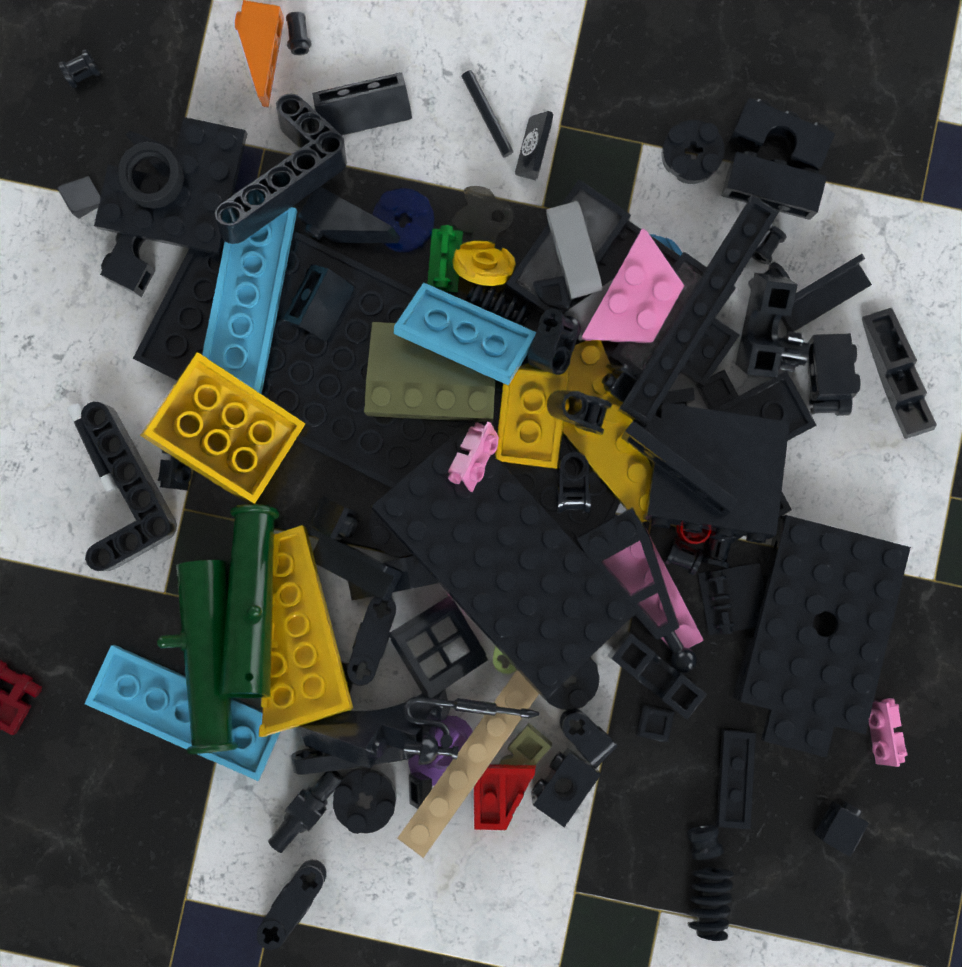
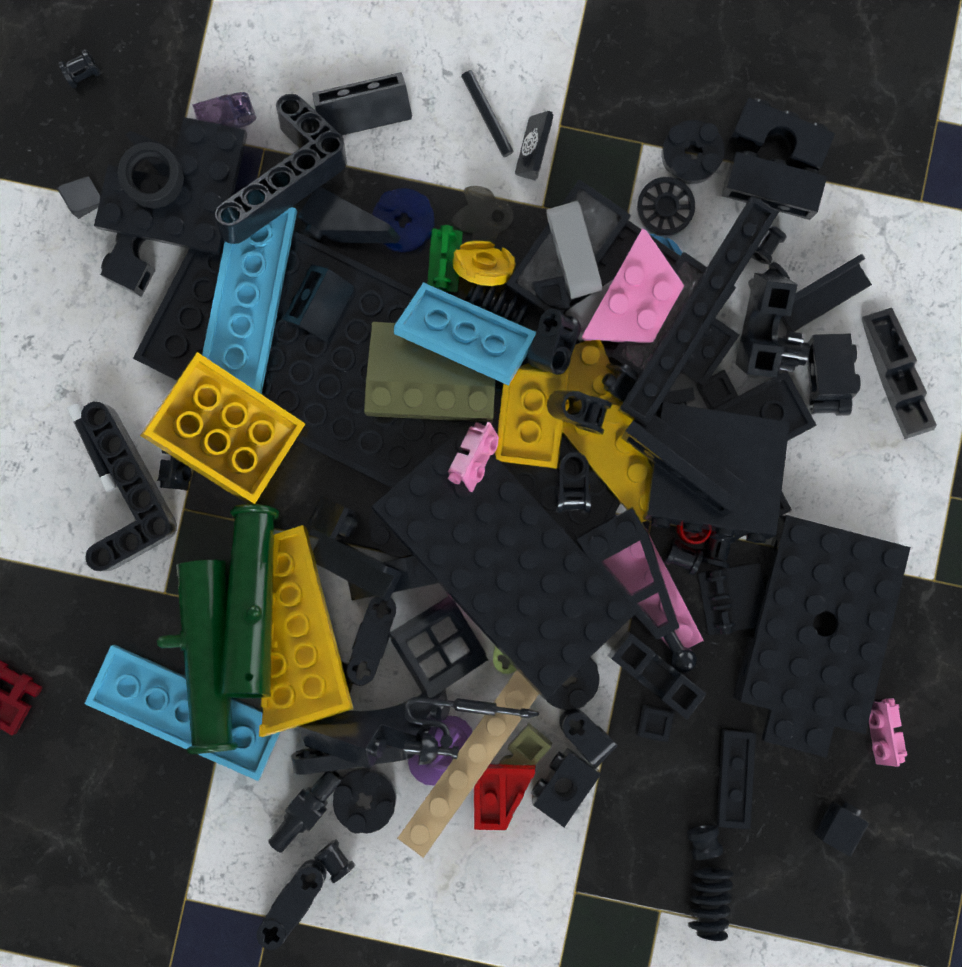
orange slope [235,0,284,107] -> none
black pin [286,12,312,56] -> none
black tile [409,772,432,809] -> none
none -> clear purple leg [192,92,257,128]
none -> black bush [314,839,355,883]
none -> black wheel [637,177,695,235]

